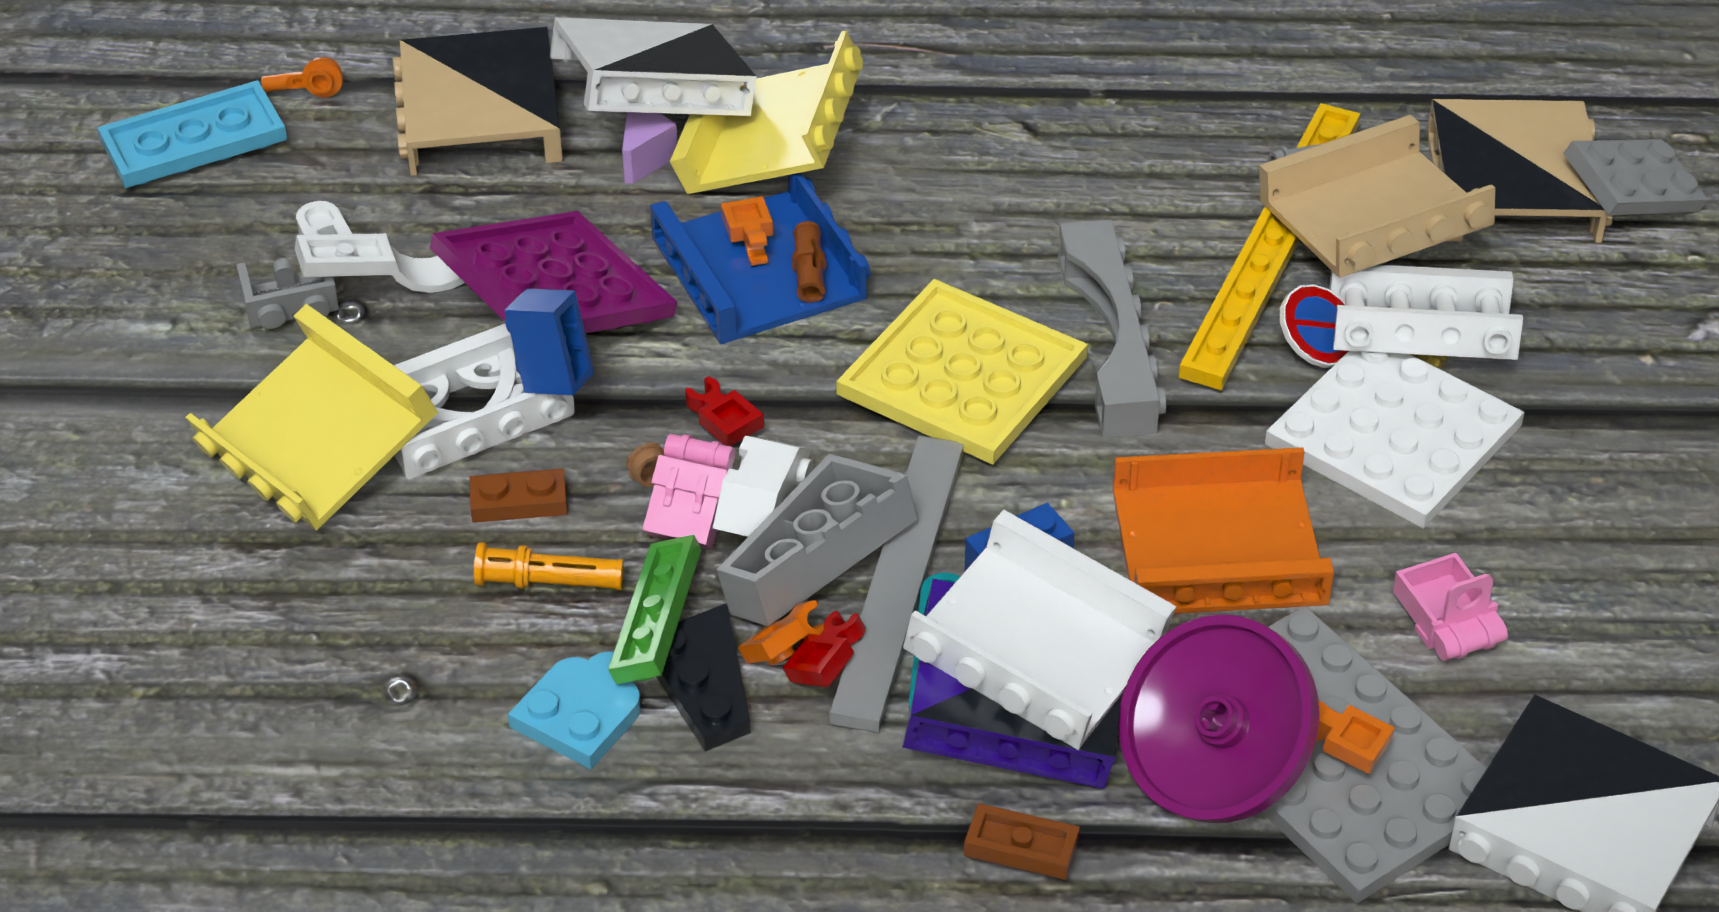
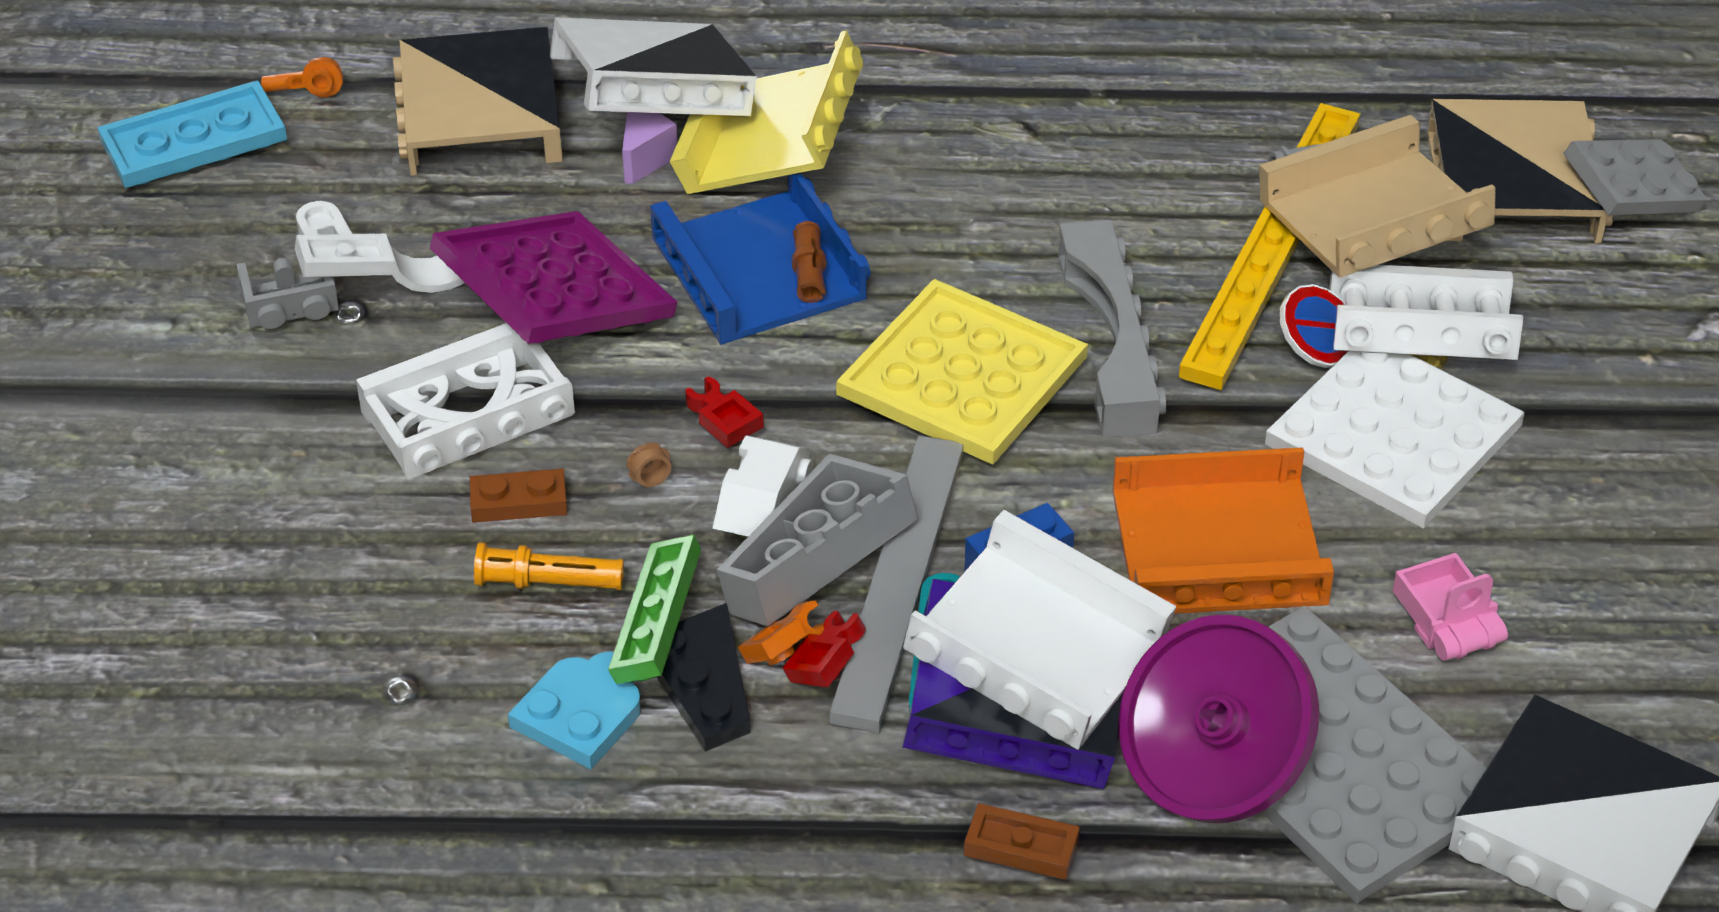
light yellow panel [185,304,438,530] -> none
blue brick [504,289,594,395] -> none
bright pink piece [642,433,735,550] -> none
orange plate [720,196,773,266] -> none
orange plate [1316,700,1395,774] -> none

